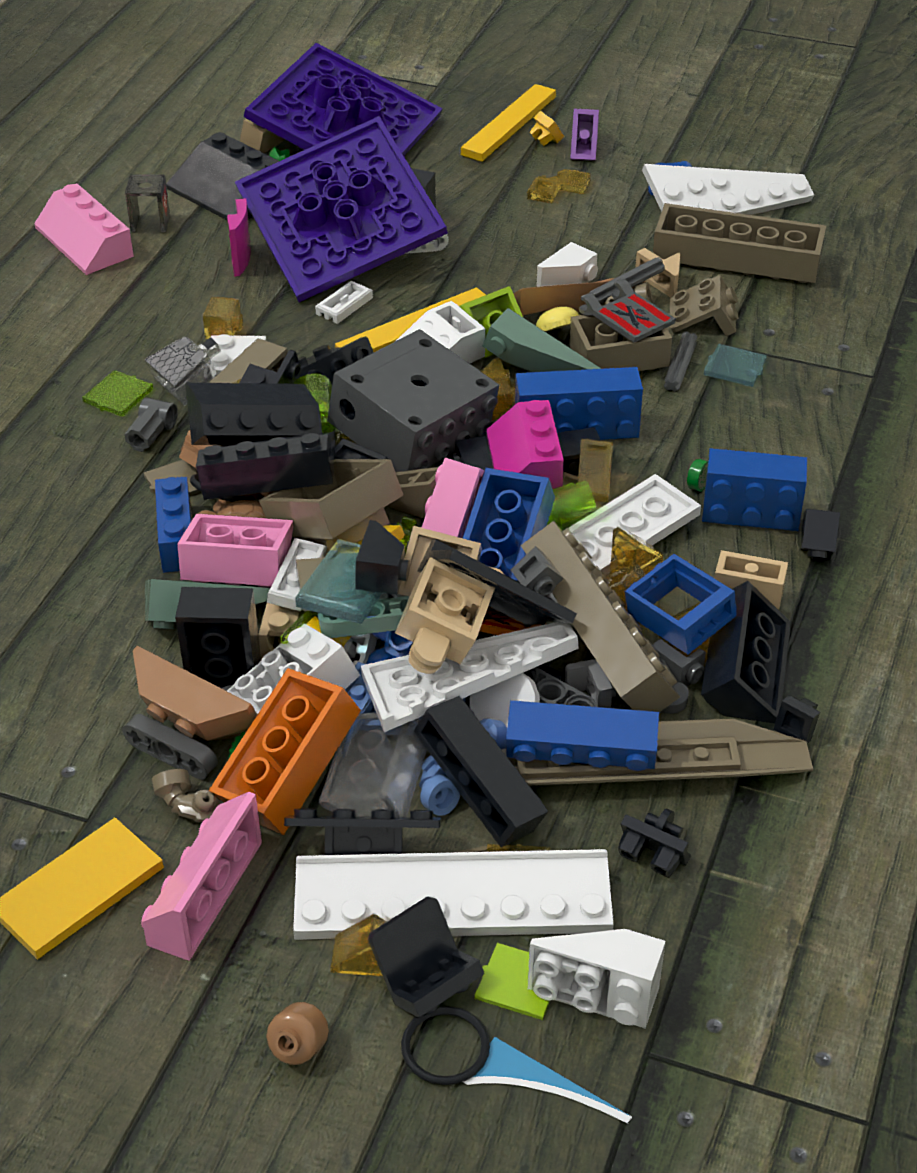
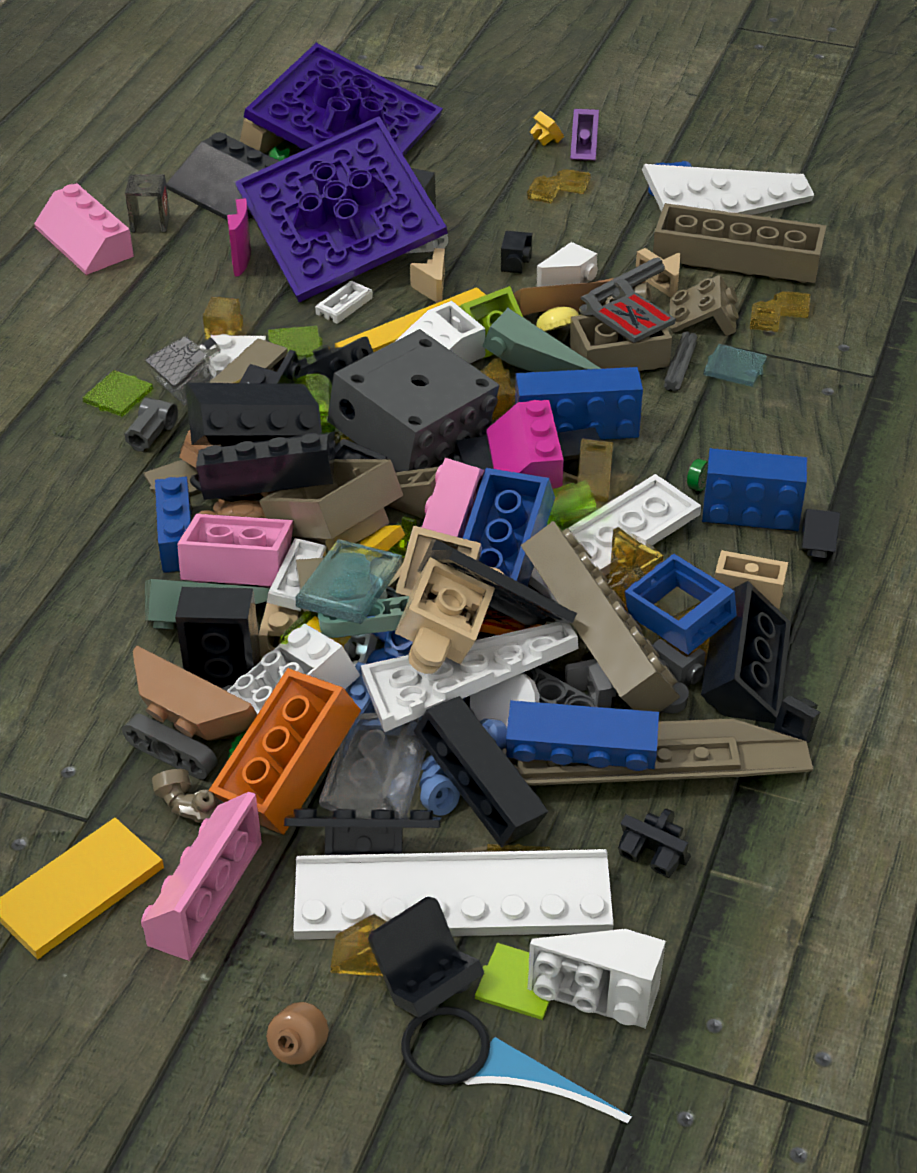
black slope [355,520,410,595] -> none
yellow tile [461,84,556,162] -> none
dark grey bracket [511,546,564,596] -> none
none -> clear neon green piece [268,326,322,358]
none -> tan slope [410,248,445,303]
none -> black brick [501,231,533,273]
none -> clear yellow tile [750,291,811,332]

